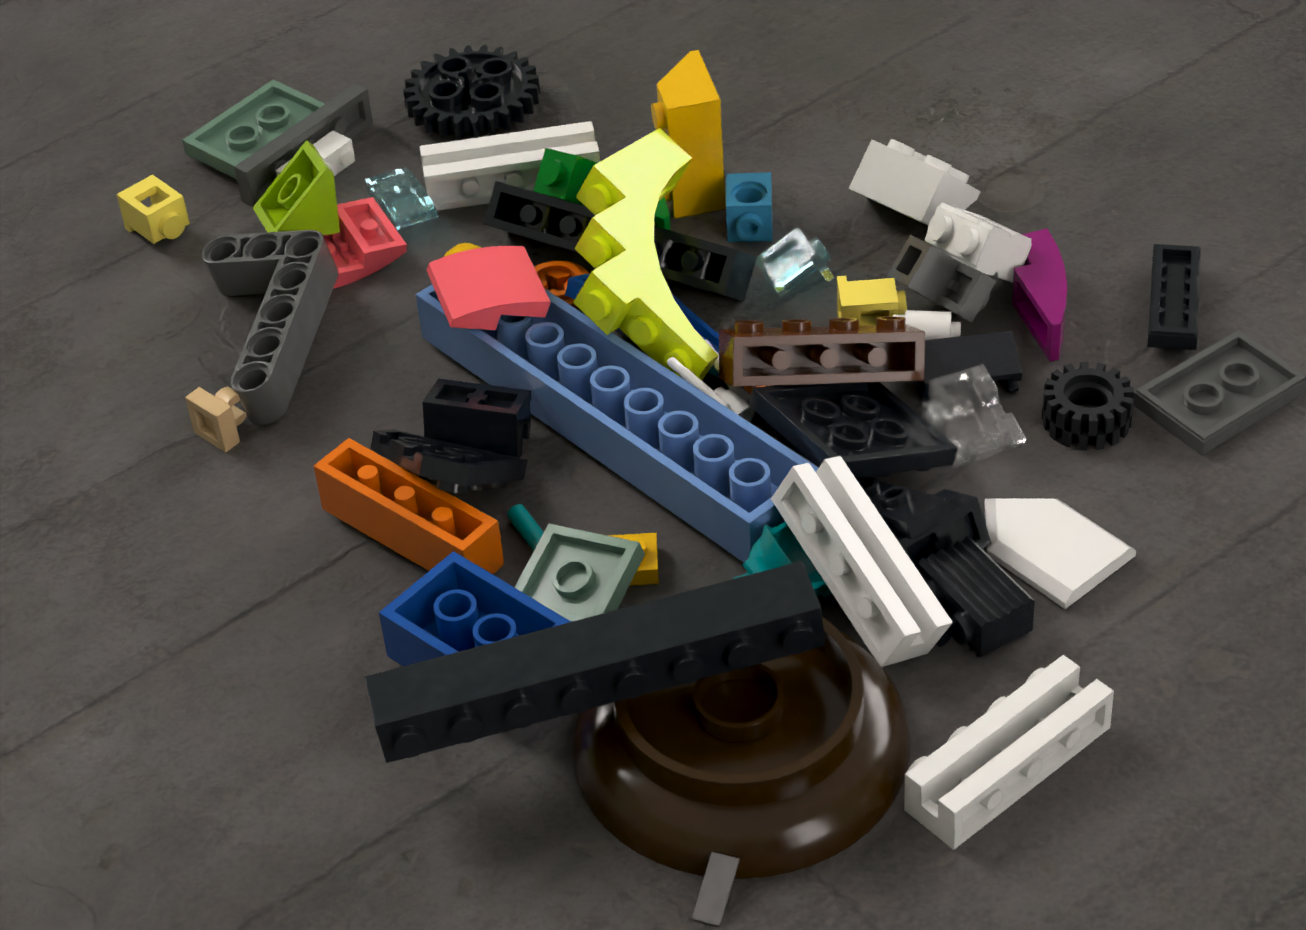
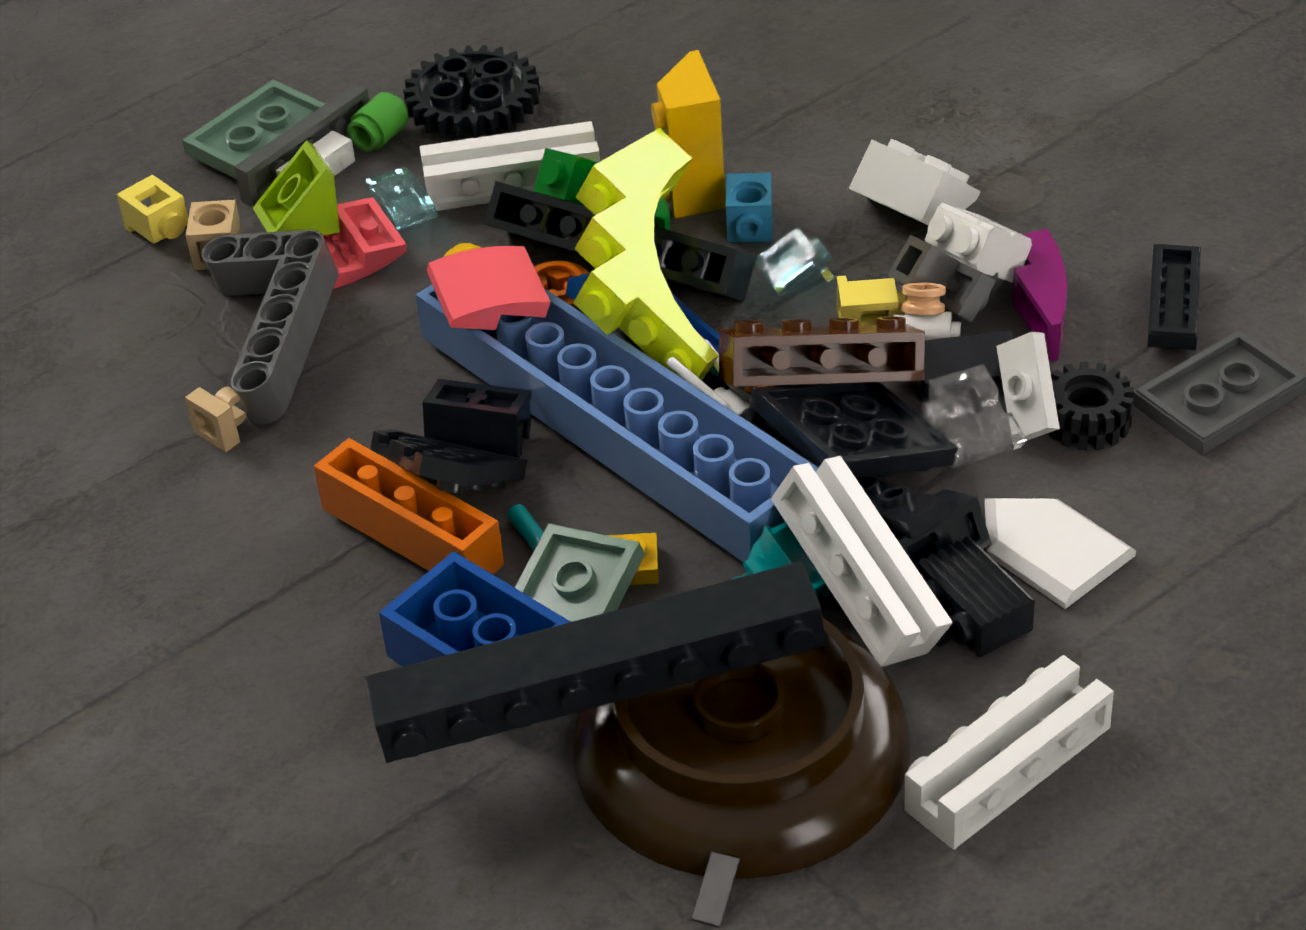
none -> tan brick [186,200,243,270]
none -> bright green brick [347,92,409,151]
none -> light nougat bush [902,282,946,315]
none -> white plate [996,331,1060,442]

